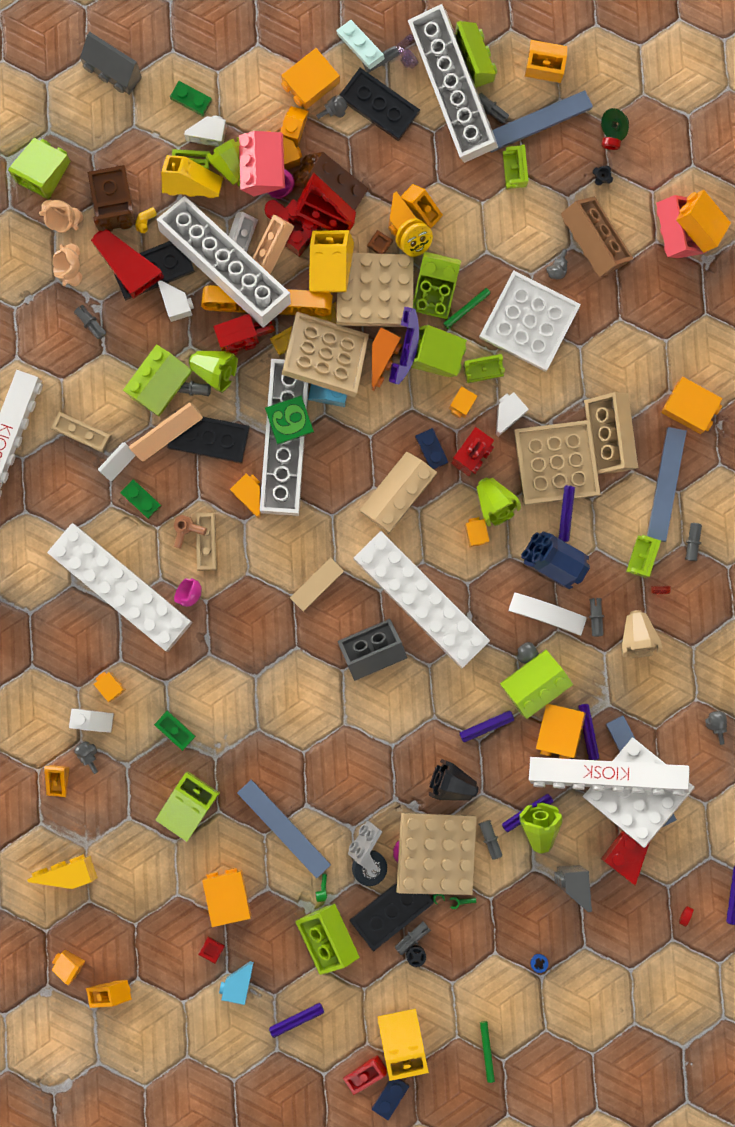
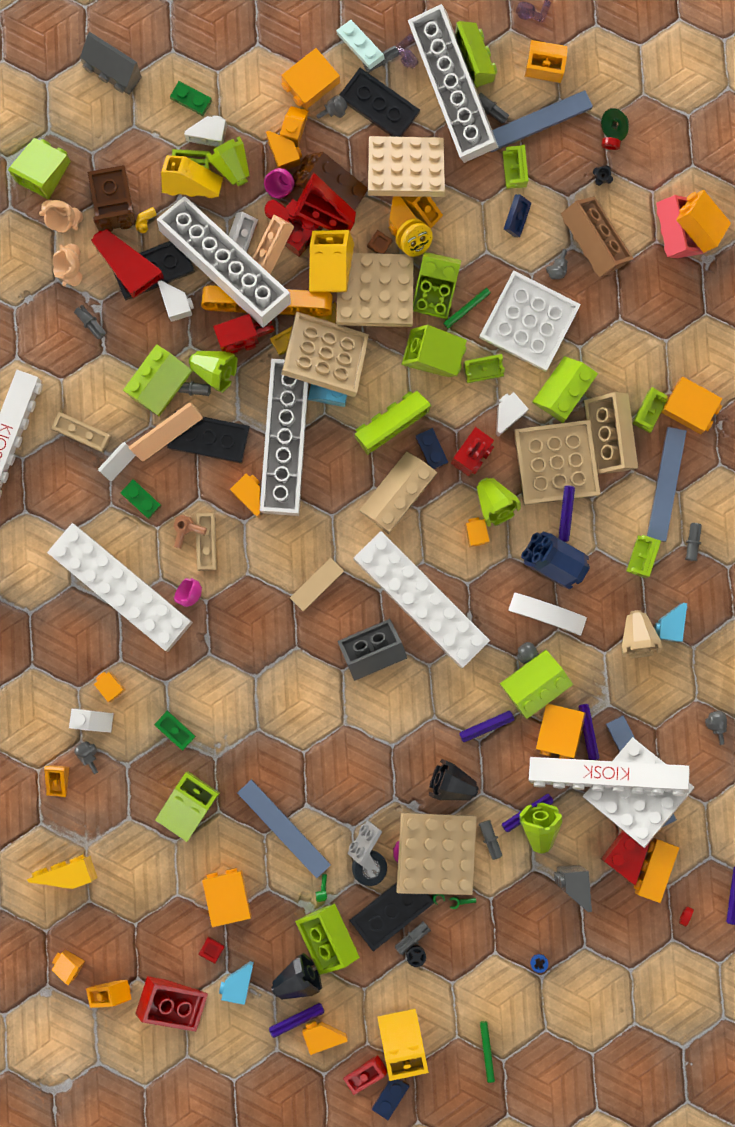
coral slope [239,131,285,197] -> none
green tile [265,396,314,445] -> none
orange slope [372,327,402,391] -> none
dark purple slope [389,306,419,385] -> none
light orange brick [449,386,478,418] -> none
dark grey axle [589,598,604,637] -> none
clear red tile [651,586,671,594] -> none
none -> red slope [135,976,208,1032]
none -> black cone [271,953,322,1000]
none -> light orange slope [302,1021,348,1055]
none -> lime slope [354,391,431,455]
none -> tan plate [368,136,445,197]
none -> dark blue plate [504,194,531,237]
none -> plate [516,0,551,23]
none -> lime slope [532,356,598,423]
none -> lime hinge [632,387,668,433]
none -> light orange brick [634,838,680,903]
none -> medium azure slope [654,603,687,642]

